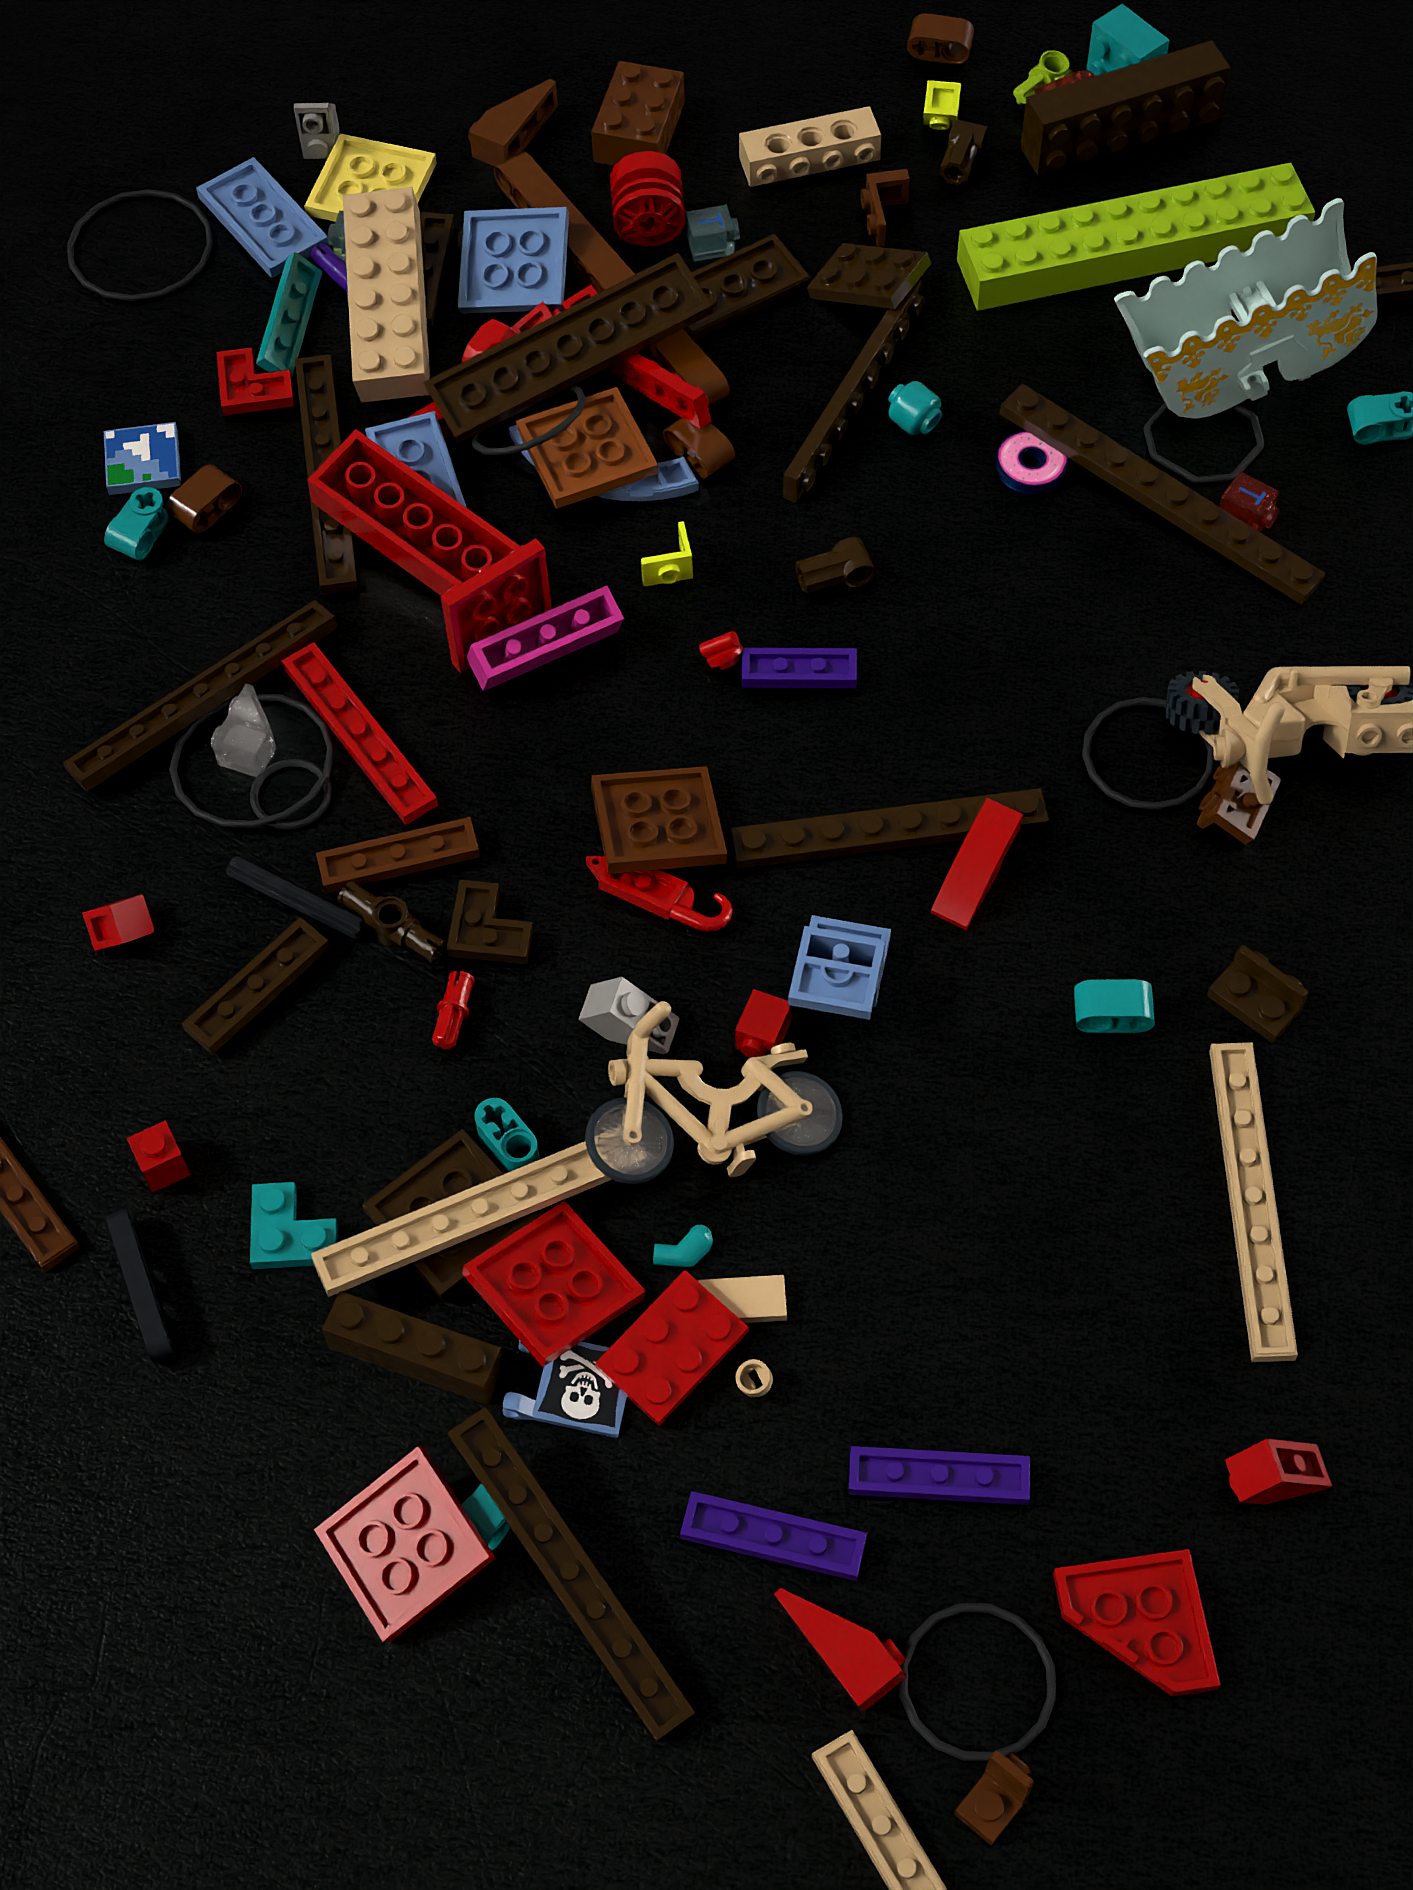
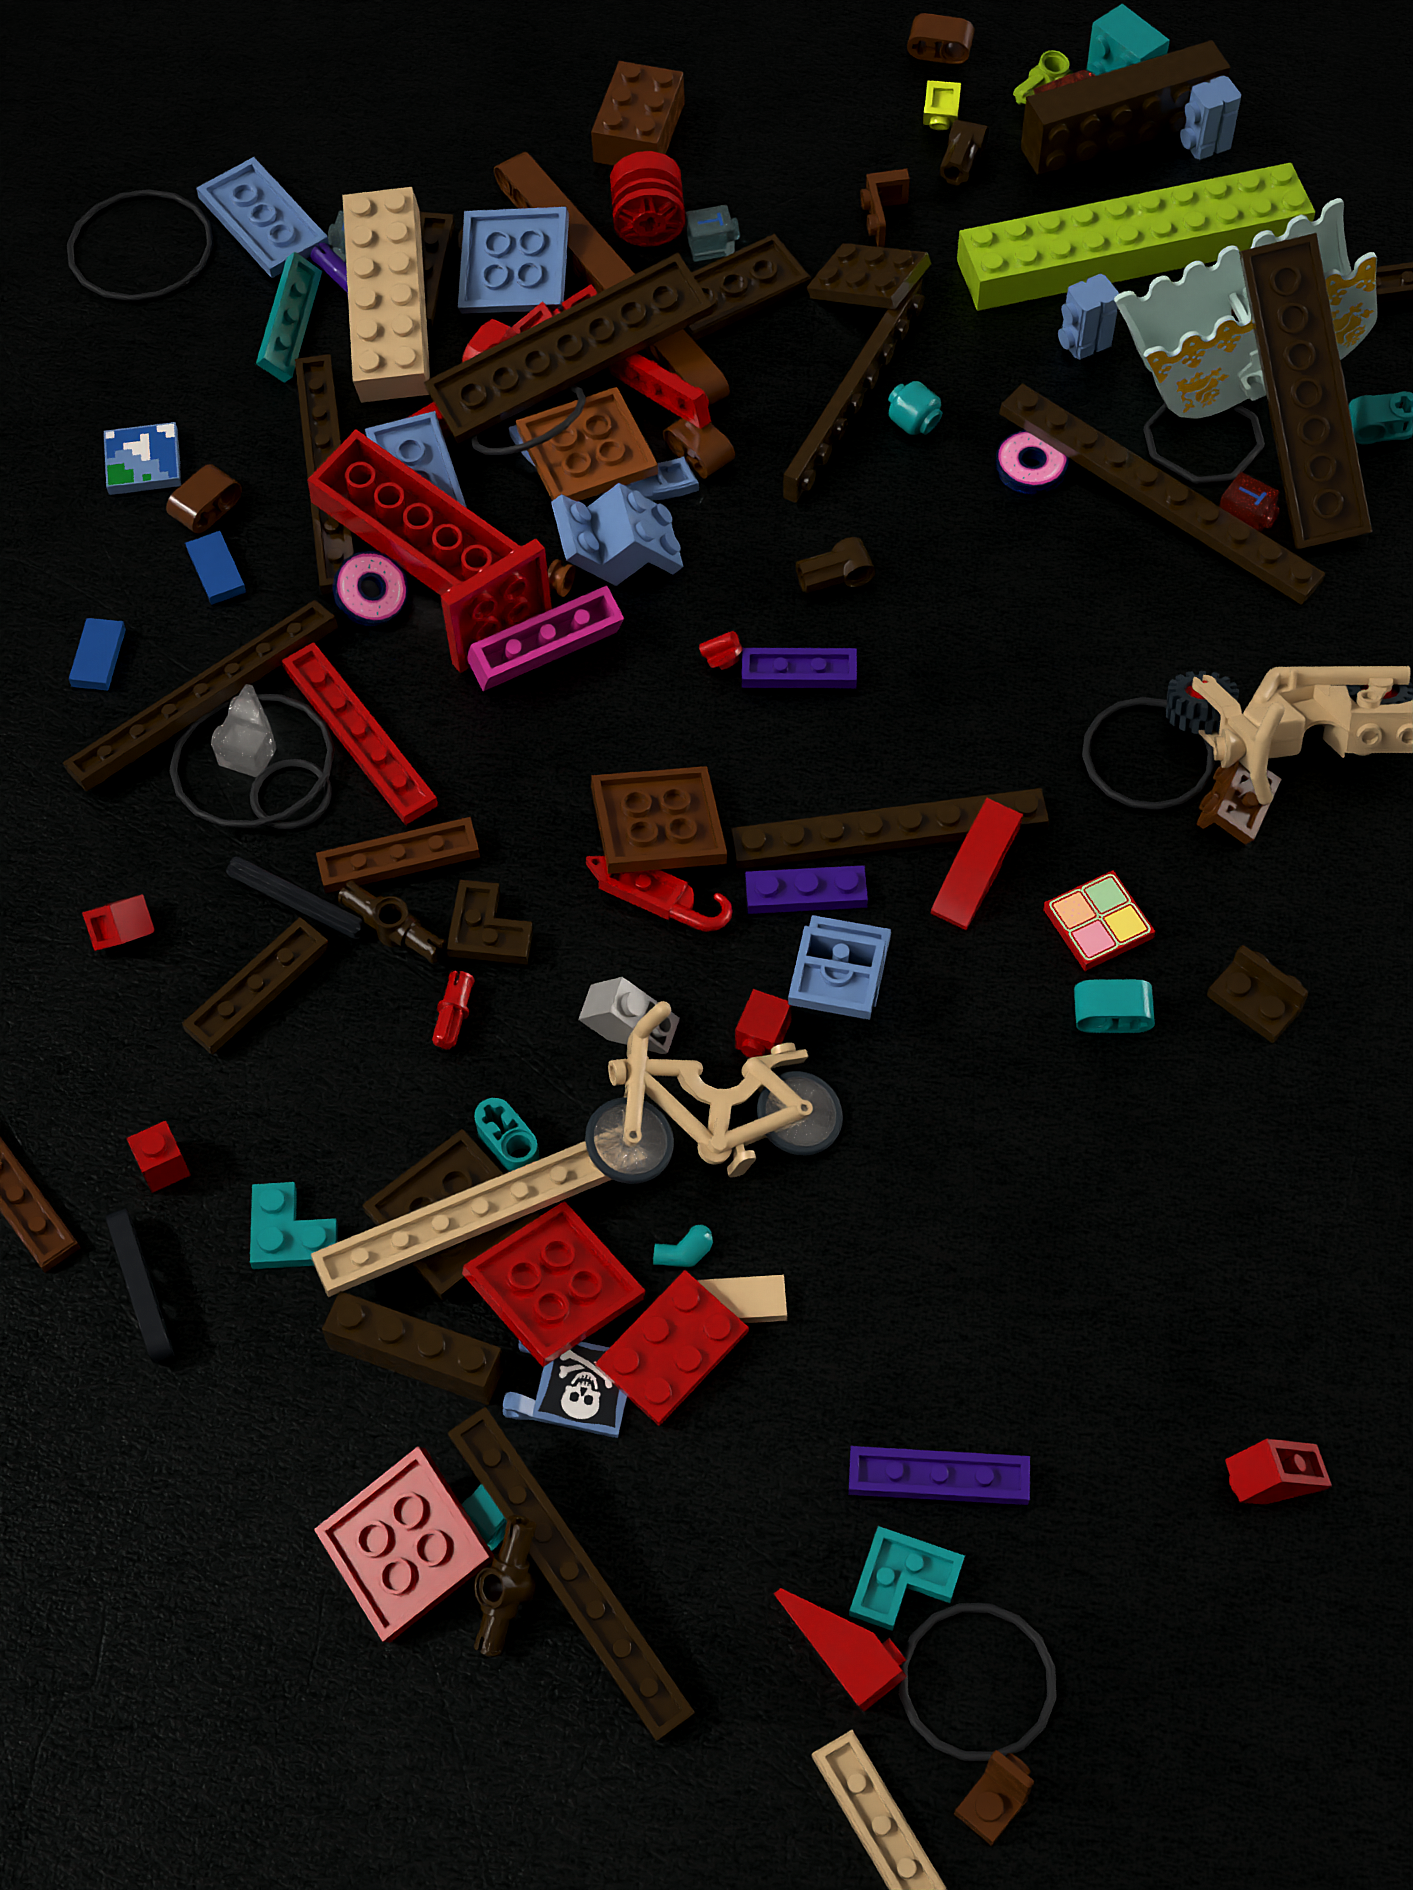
teal piece [104,487,169,561] -> none
red plate [216,347,295,416] -> none
light grey slope [294,103,340,159] -> none
light yellow plate [304,134,437,224] -> none
reddish brown slope [468,79,558,166] -> none
neon yellow bracket [641,521,693,586] -> none
dark purple plate [680,1491,867,1582] -> none
tan hinge [736,1359,773,1397] -> none
tan brick [739,106,881,187] -> none
red plate [1053,1549,1220,1697] -> none
tan tile [1209,1042,1298,1362] -> none
none -> blue tile [69,618,126,691]
none -> blue tile [185,531,246,605]
none -> tile [332,551,409,626]
none -> dark brown pin [474,1515,537,1657]
none -> dark orange bush [548,559,576,597]
none -> medium blue bracket [551,483,684,586]
none -> dark purple plate [746,865,868,914]
none -> teal plate [849,1526,965,1631]
none -> tile [1043,870,1156,971]
none -> medium blue brick [1058,274,1119,360]
none -> medium blue brick [1180,75,1241,160]
none -> dark brown plate [1239,233,1372,549]

